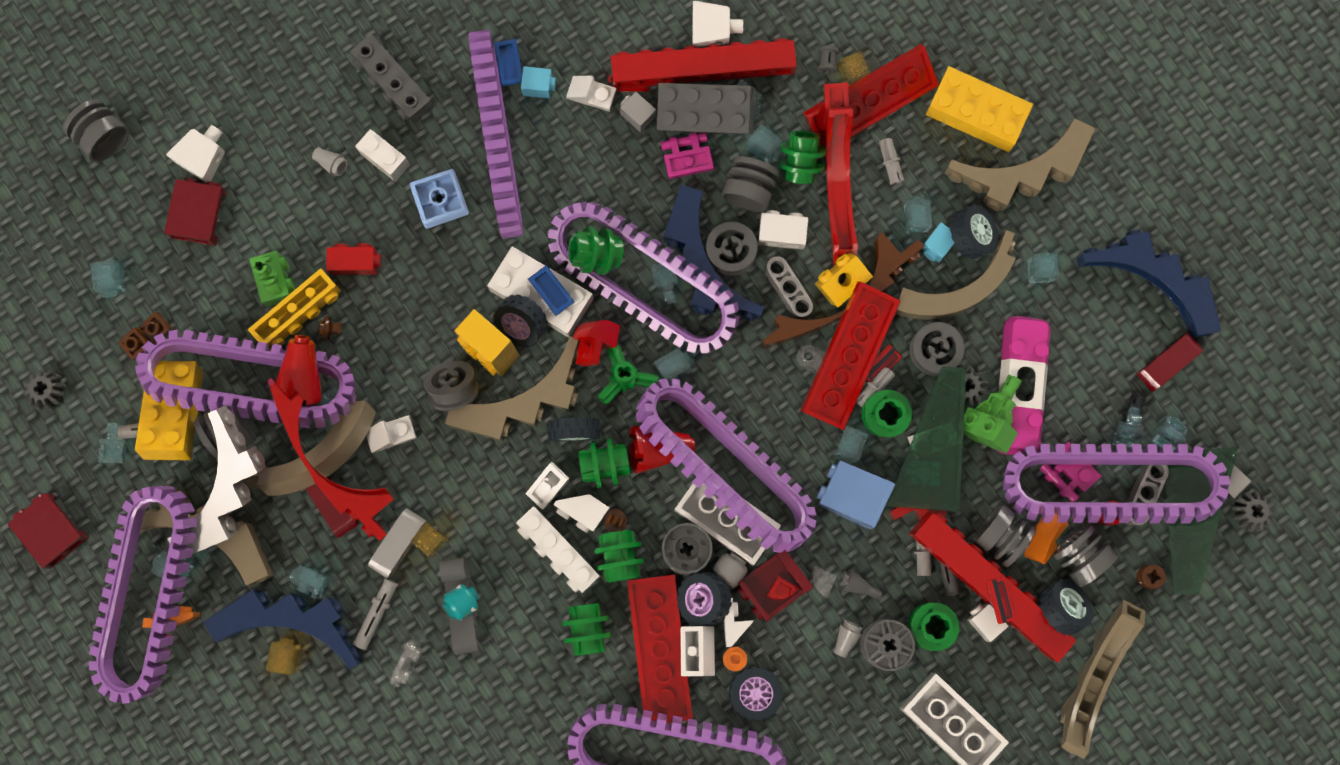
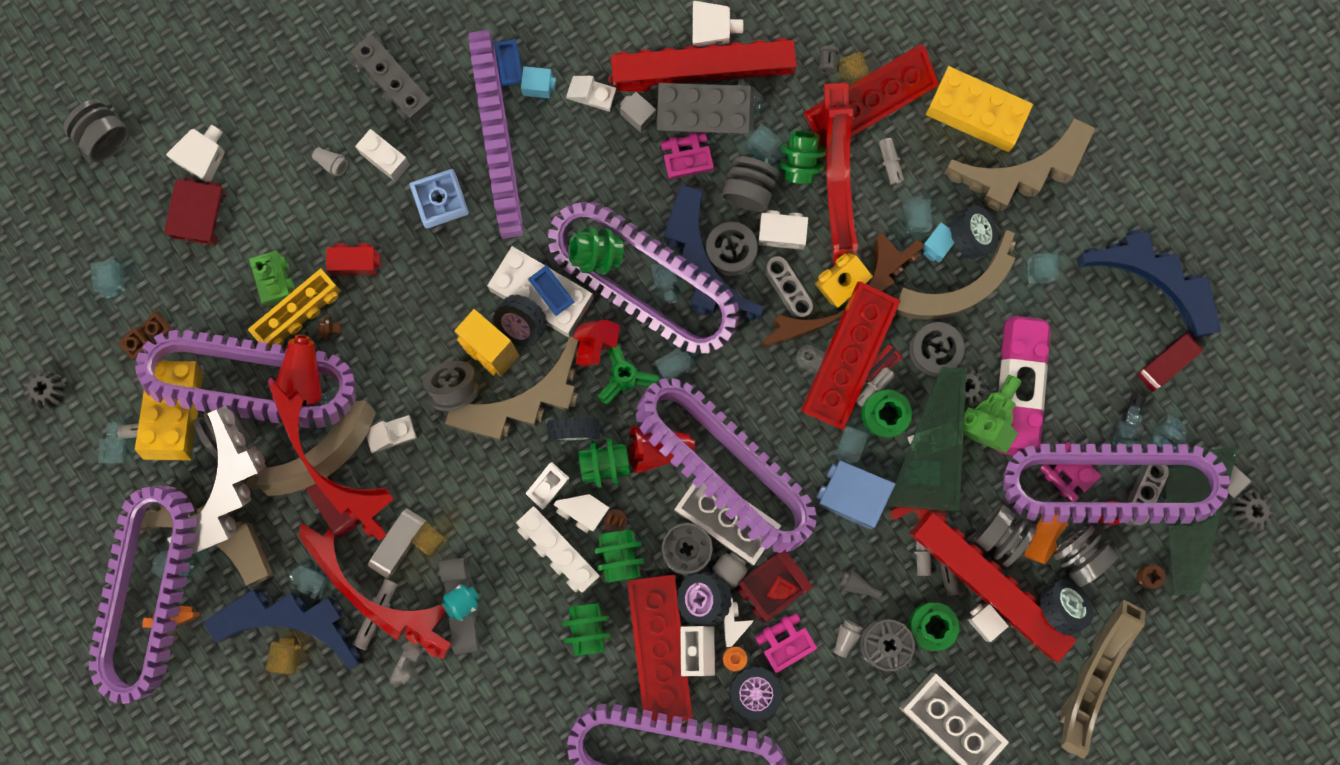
dark red panel [7,493,89,569] -> none
clear tile [812,566,837,598] -> none
sticker [987,577,1016,624] -> none
none -> red slope [299,524,451,660]
none -> dark pink plate [755,613,817,673]

